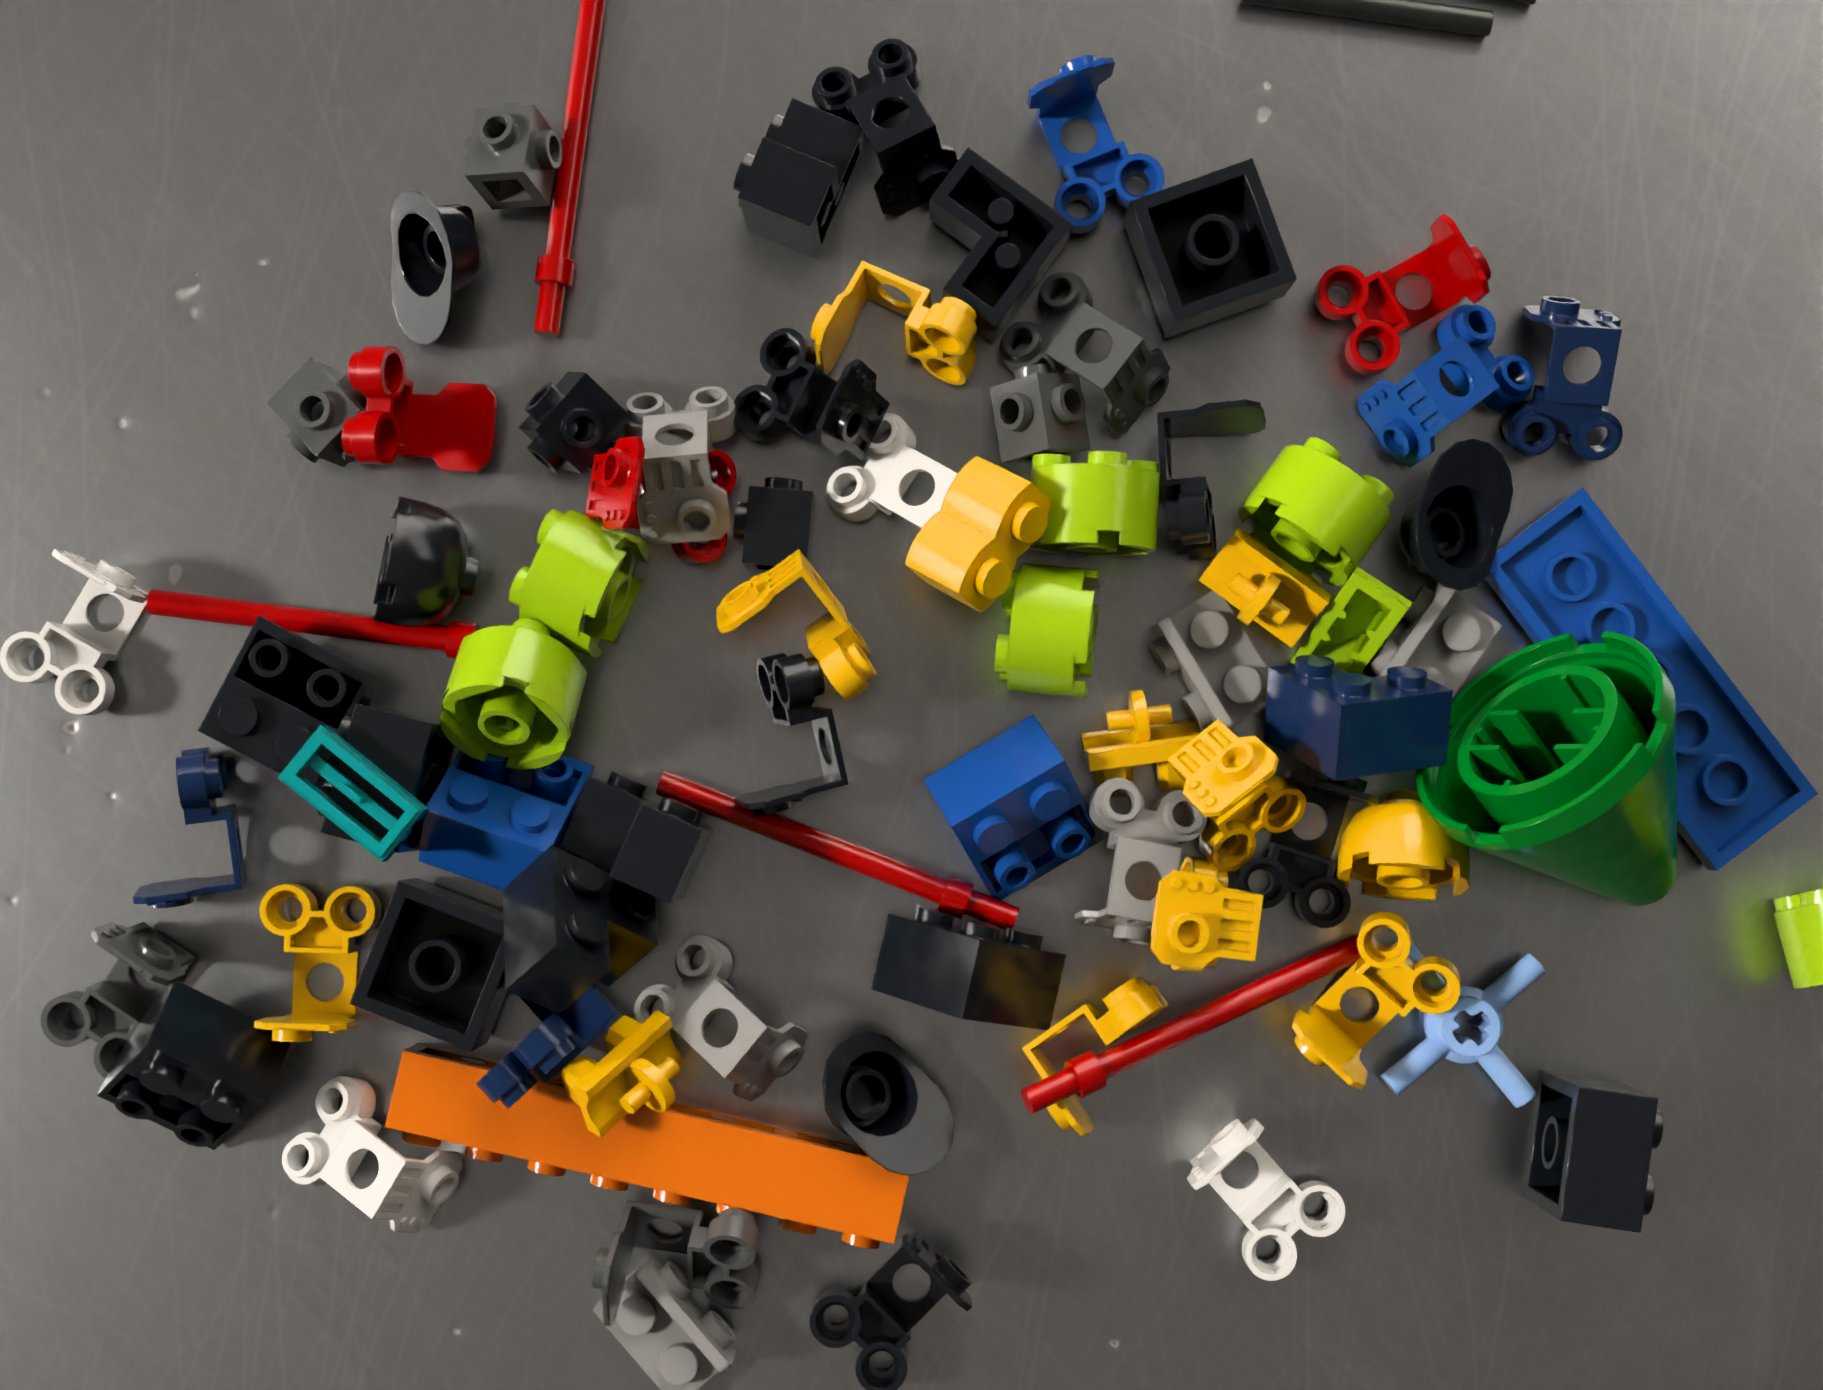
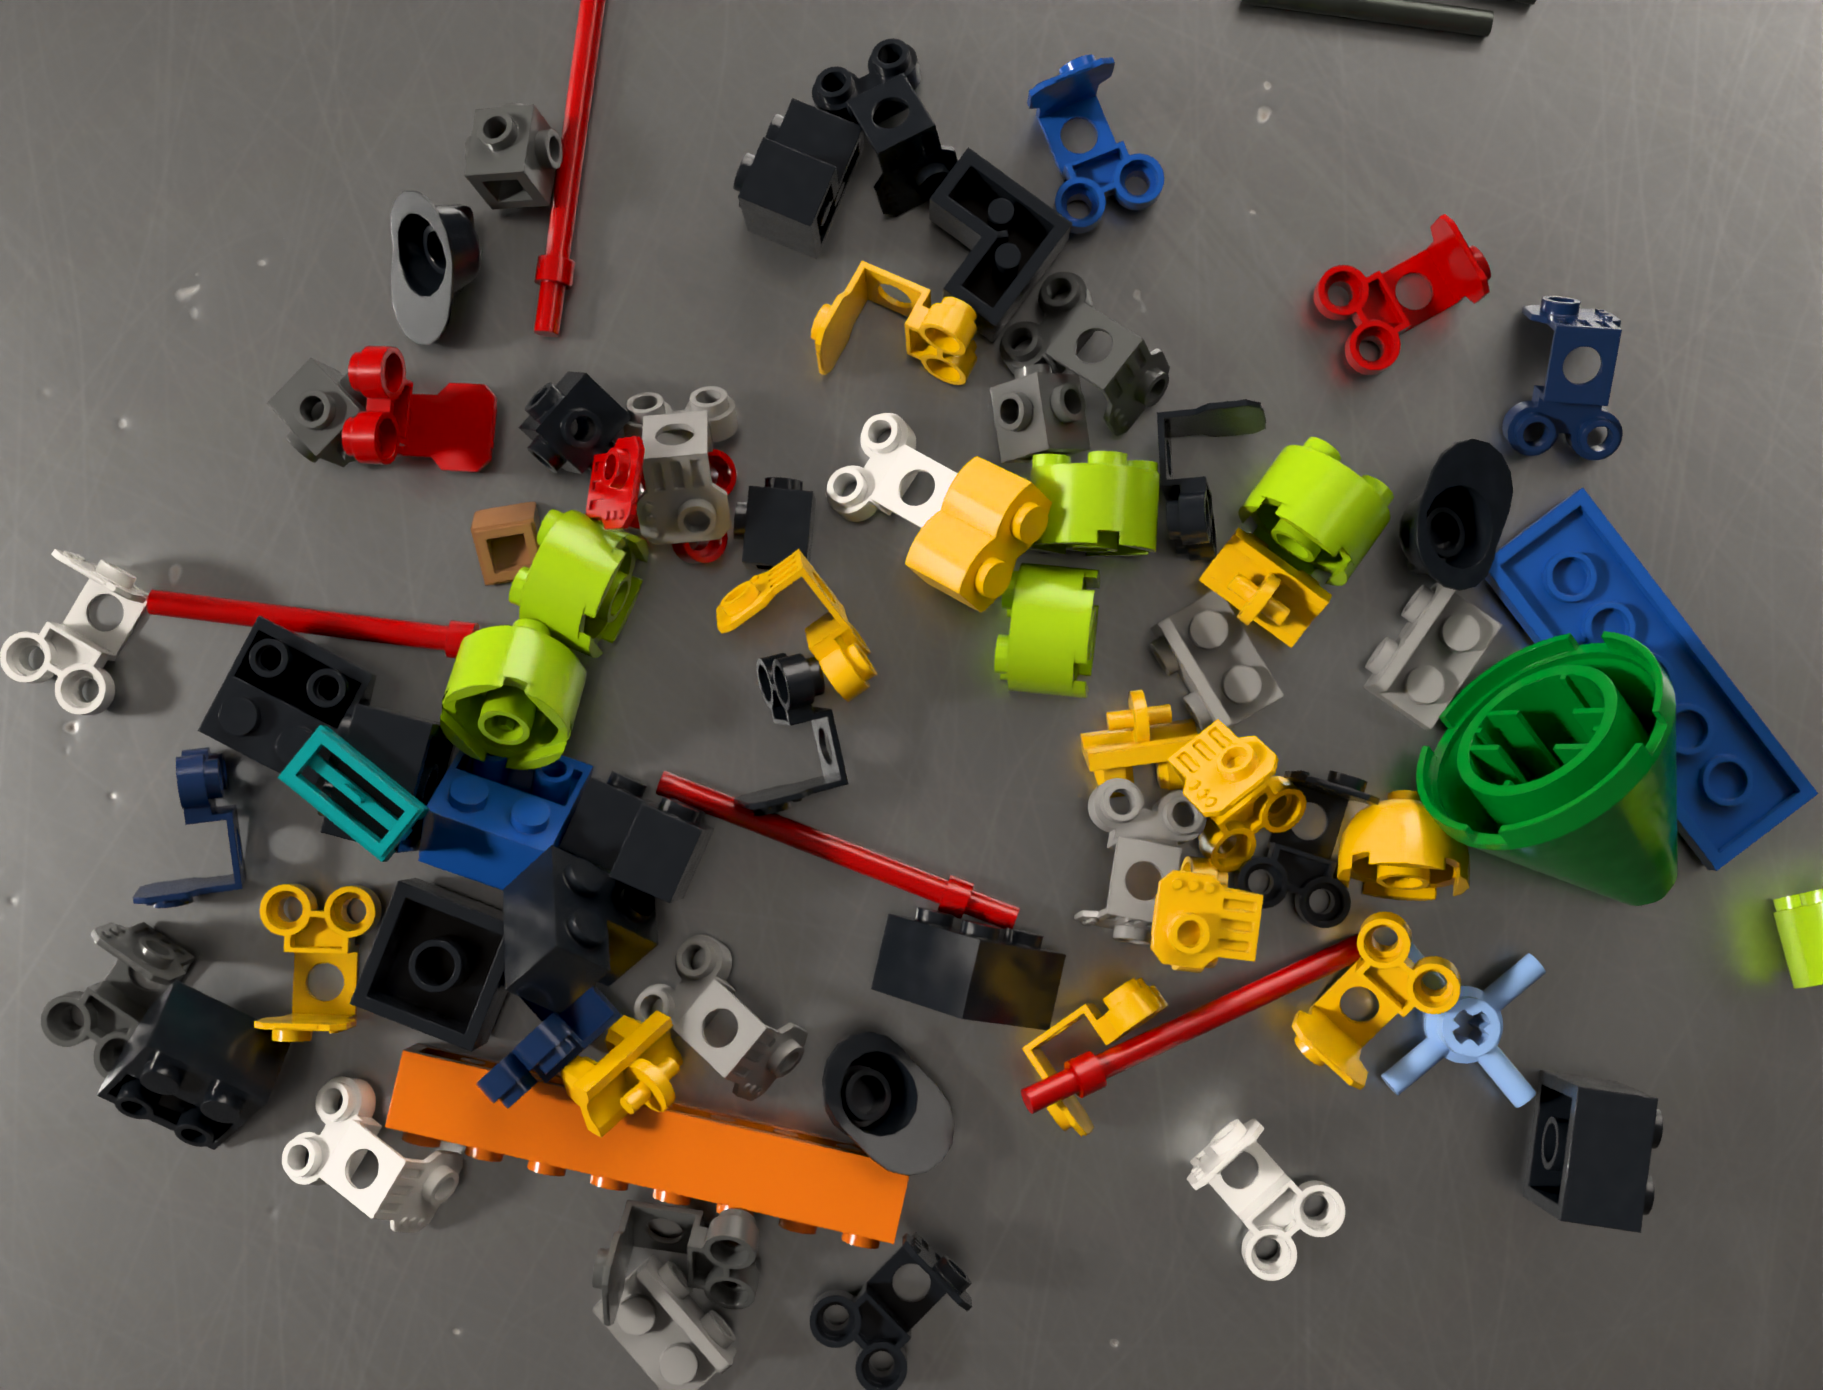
black cylinder [371,496,479,627] -> none
black piece [734,328,890,460] -> none
blue slope [923,714,1104,900] -> none
black brick [1123,158,1297,338] -> none
dark blue brick [1264,655,1453,781] -> none
lime slope [1290,566,1412,674] -> none
blue piece [1358,304,1535,468] -> none
none -> medium nougat slope [471,502,541,586]

